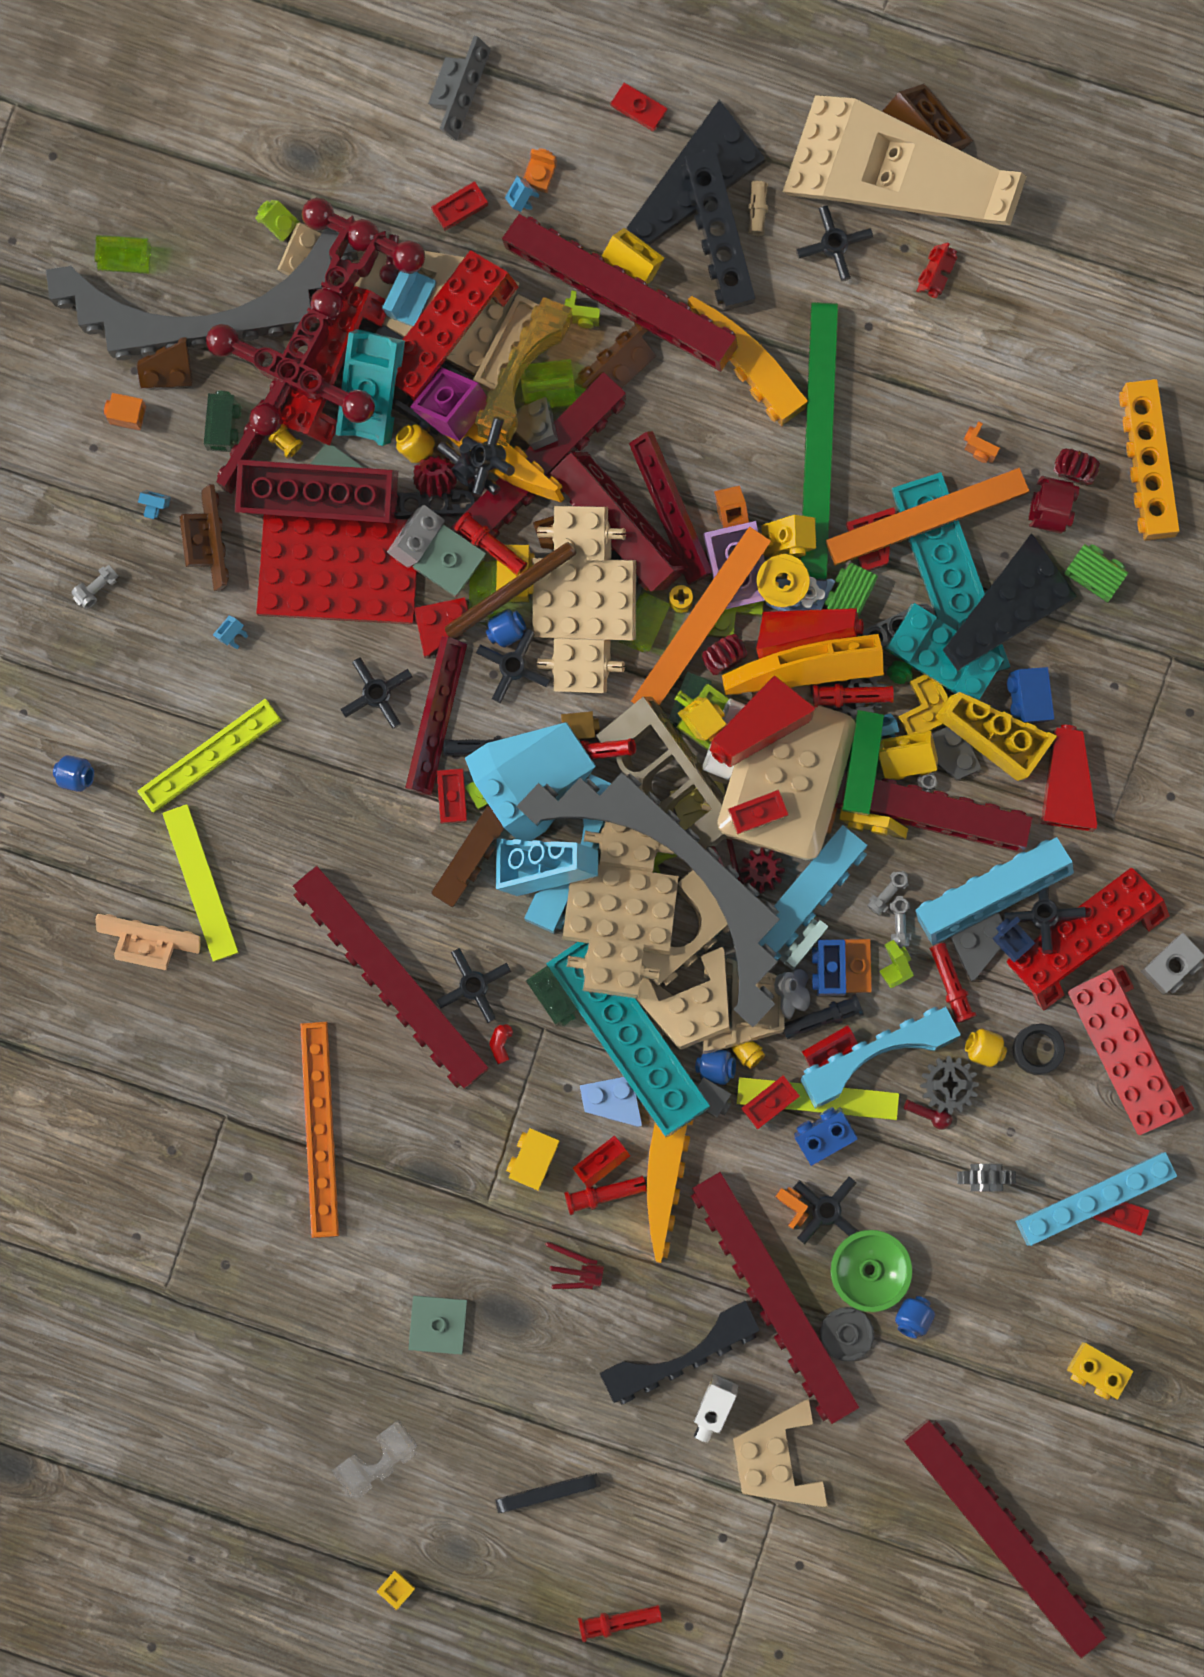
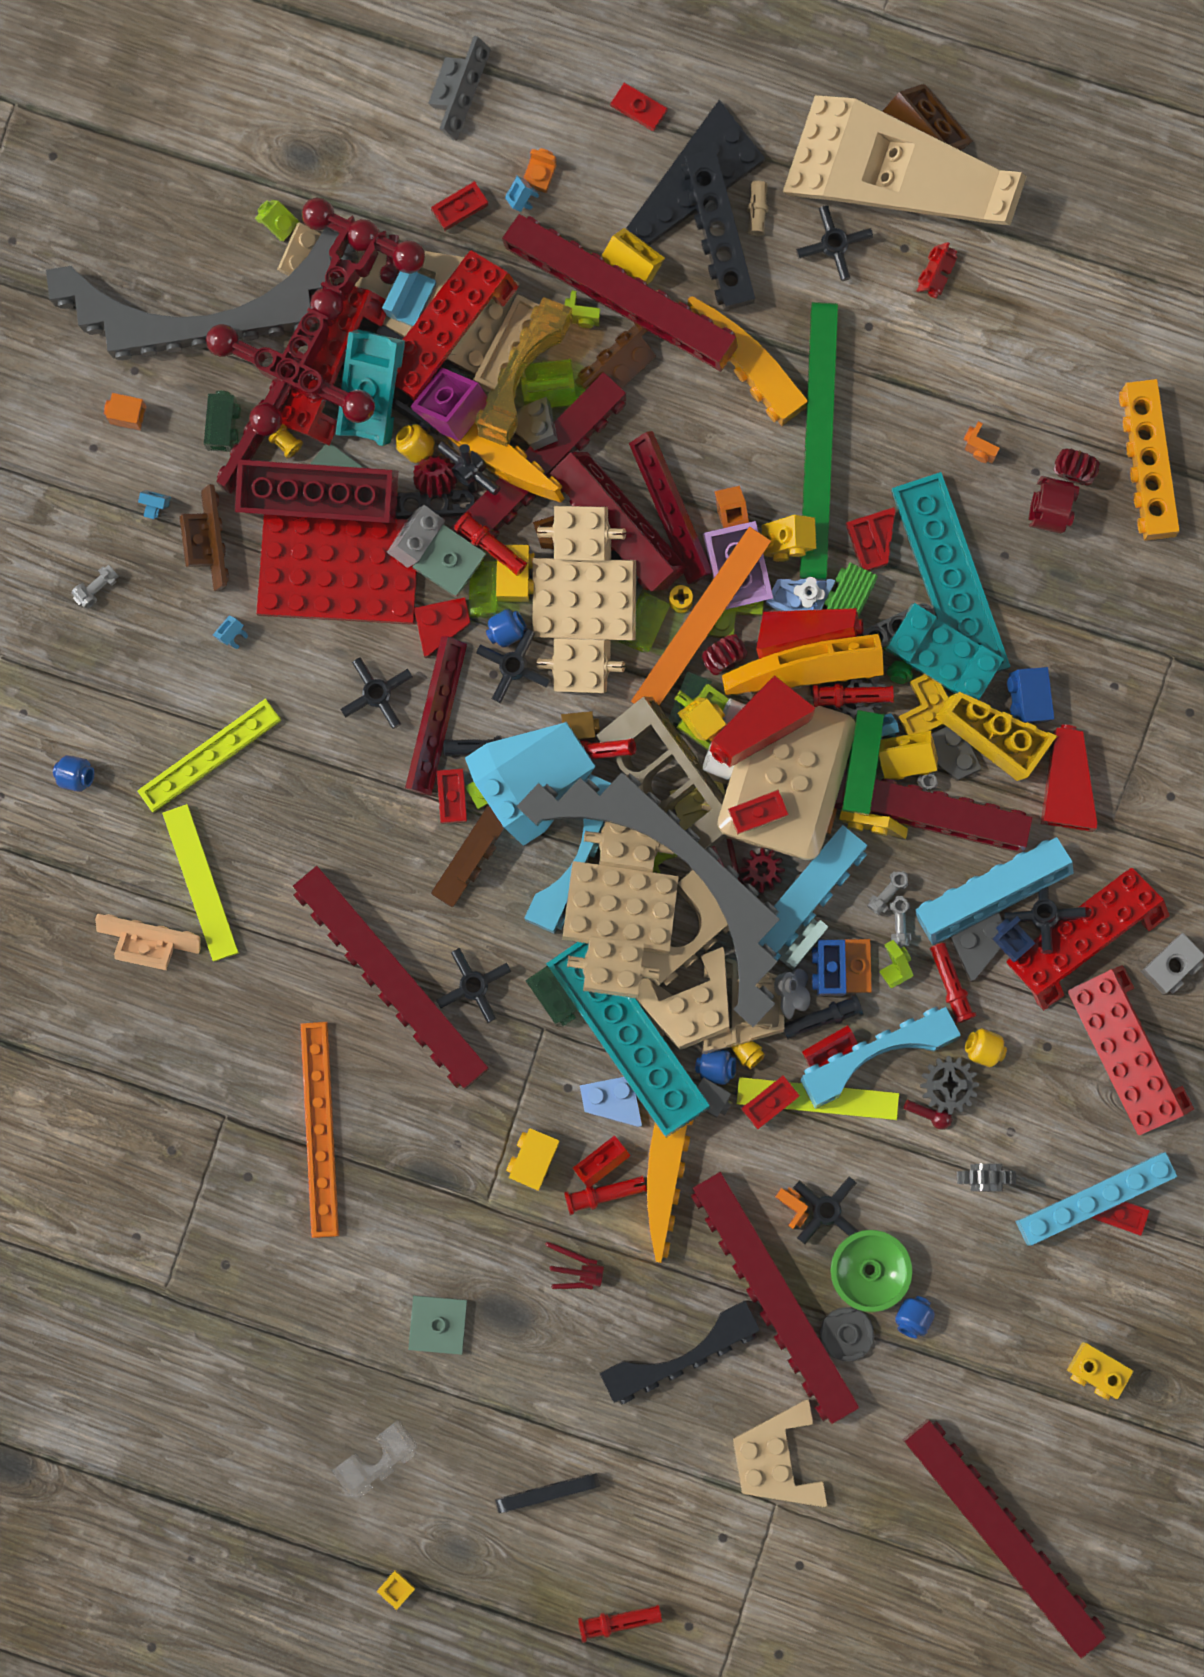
clear neon green hinge [95,235,151,274] -> none
reddish brown wing [137,337,193,388] -> none
reddish brown axle [445,542,577,639] -> none
black bar [462,417,515,495] -> none
red arm [489,1024,513,1065] -> none
medium azure wedge [496,838,598,896] -> none
white torso [694,1374,738,1443] -> none
yellow plate [756,554,810,608] -> none
blue brick [794,1107,858,1166] -> none
orange tile [825,468,1030,566] -> none
black wing [943,533,1077,671] -> none
black tyre [1012,1023,1065,1075] -> none
bright green brick [1064,544,1128,603] -> none

